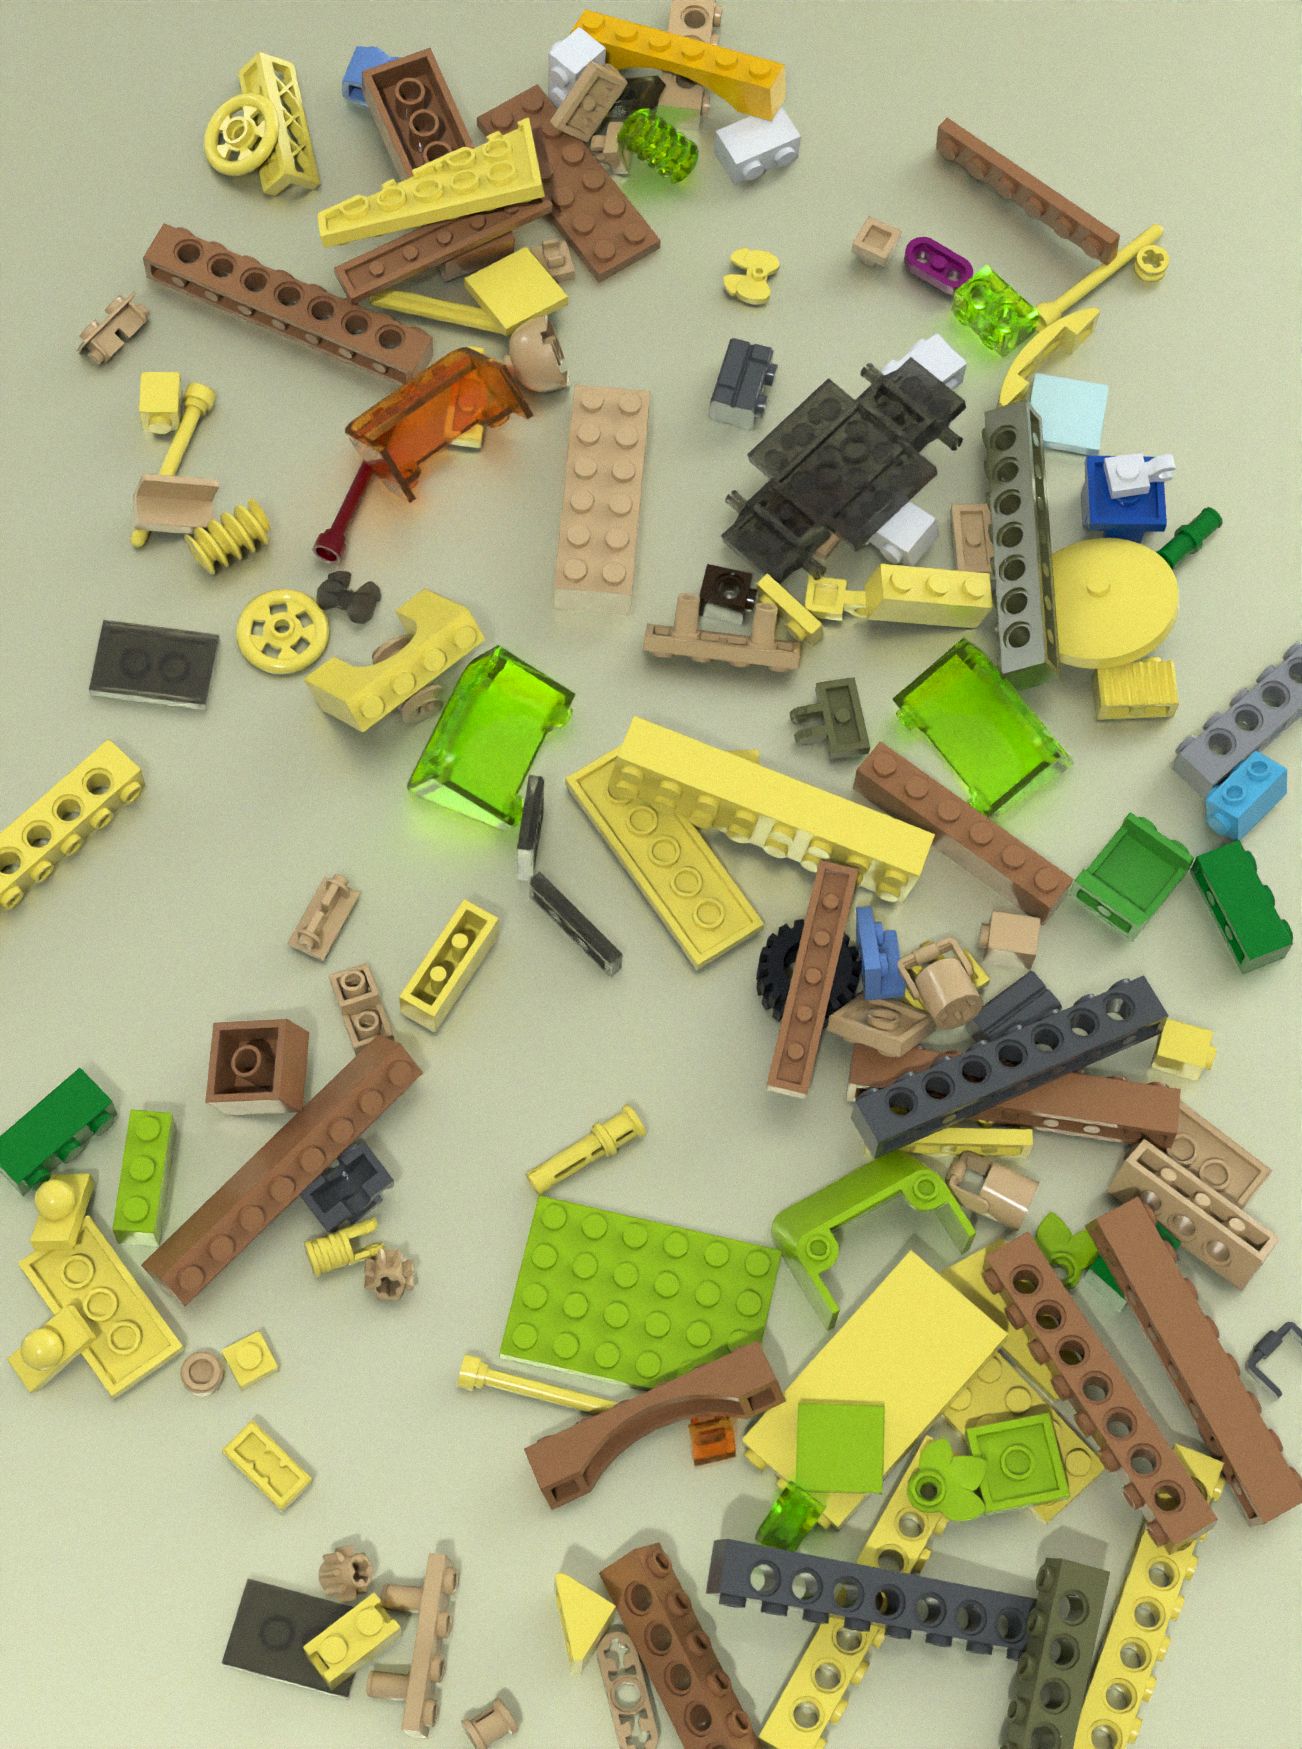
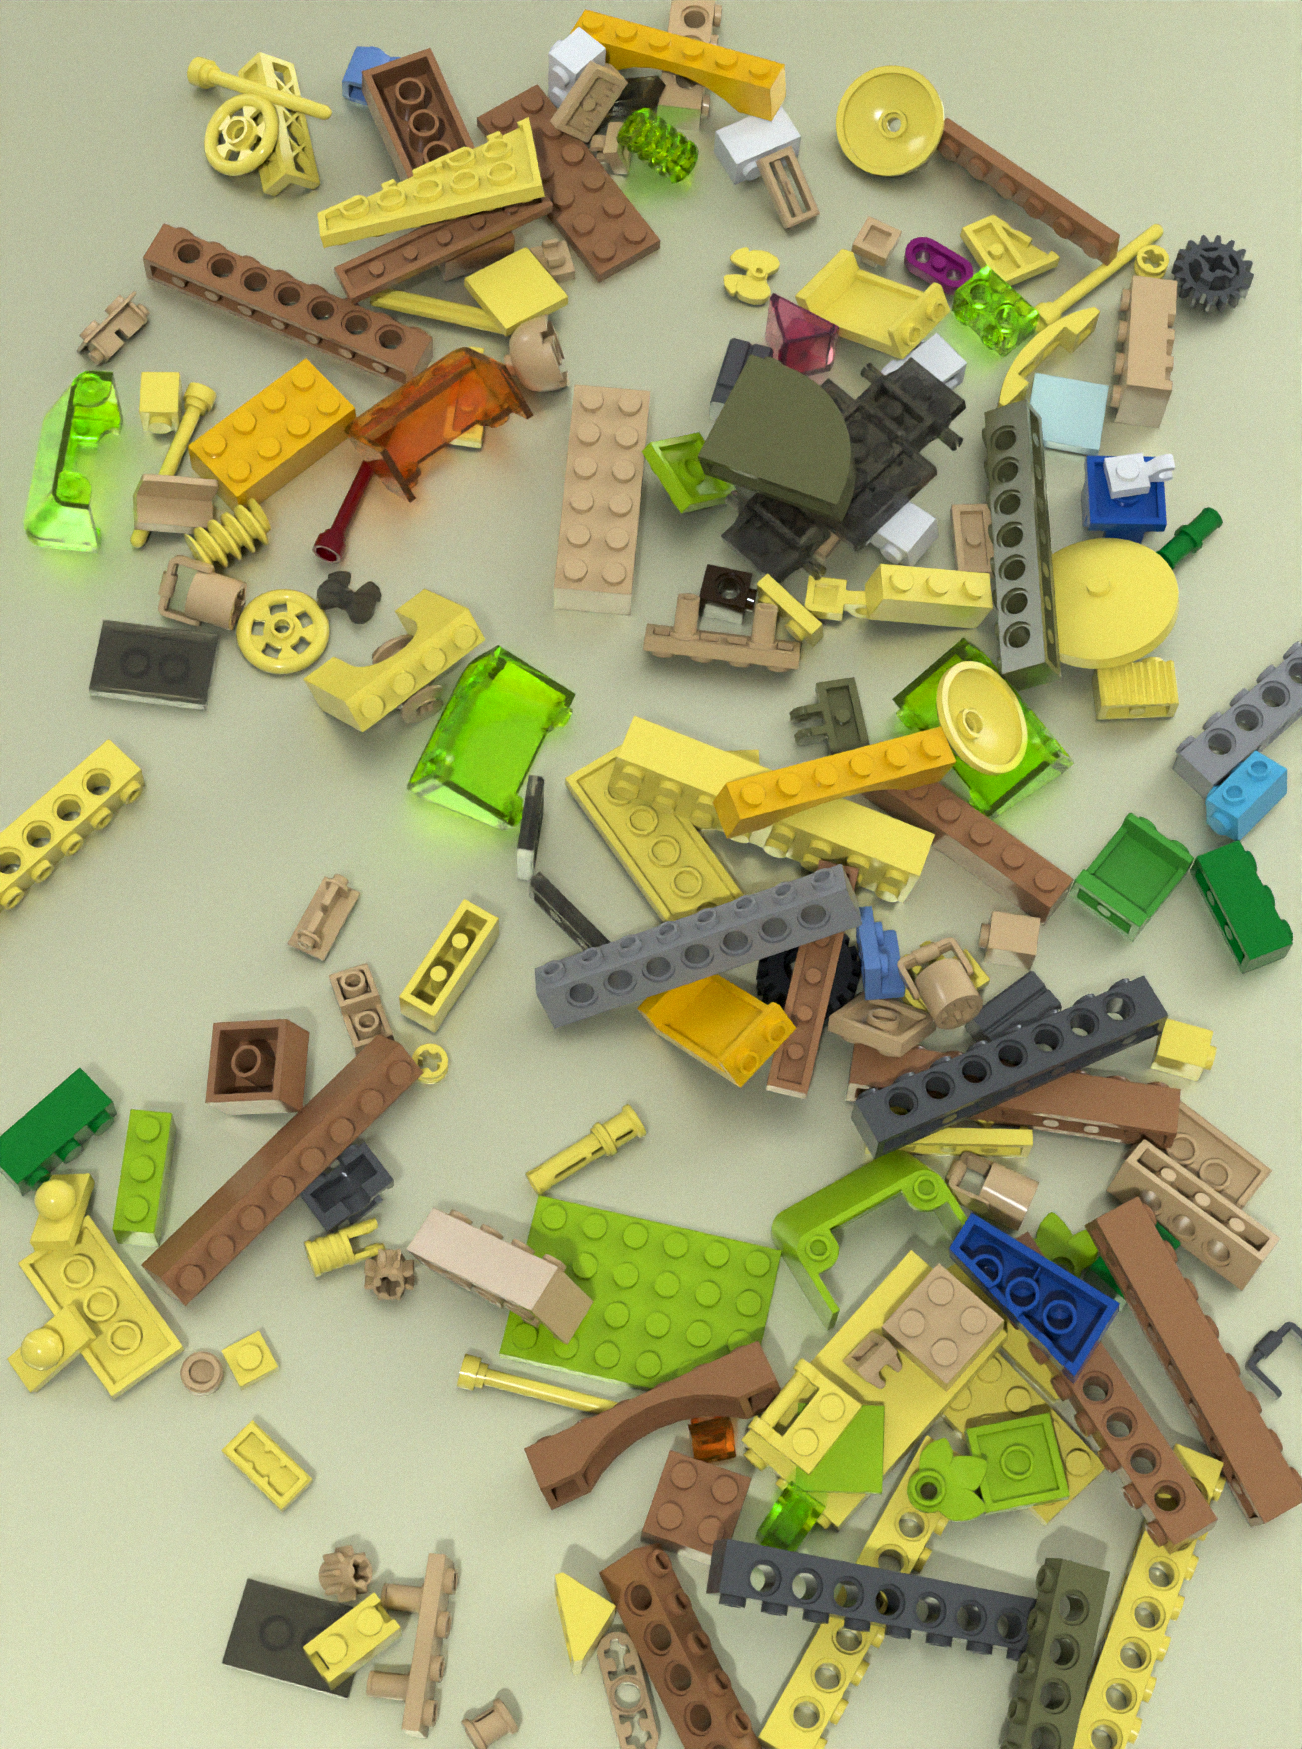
none -> clear neon green windscreen [24,370,123,553]
none -> tan piece [158,555,247,630]
none -> light yellow piece [187,57,332,120]
none -> yellow brick [188,358,357,512]
none -> tan wedge [407,1207,594,1345]
none -> light yellow bush [412,1043,448,1084]
none -> light grey brick [535,864,862,1029]
none -> yellow panel [637,974,796,1088]
none -> medium nougat brick [640,1450,752,1566]
none -> lime plate [641,432,739,514]
none -> olive brick [698,354,856,523]
none -> yellow arch [712,726,956,839]
none -> light yellow plate [748,1358,863,1476]
none -> tan tile [755,146,820,230]
none -> clear pink slope [765,293,840,376]
none -> light yellow panel [795,249,950,360]
none -> light yellow dish [836,65,945,177]
none -> tan tile [843,1331,902,1389]
none -> tan brick [882,1263,1004,1392]
none -> light yellow dish [936,661,1027,776]
none -> blue wedge [949,1213,1120,1384]
none -> light yellow wing [960,214,1060,292]
none -> tan wedge [1110,275,1177,428]
none -> dark grey gear [1171,235,1254,312]

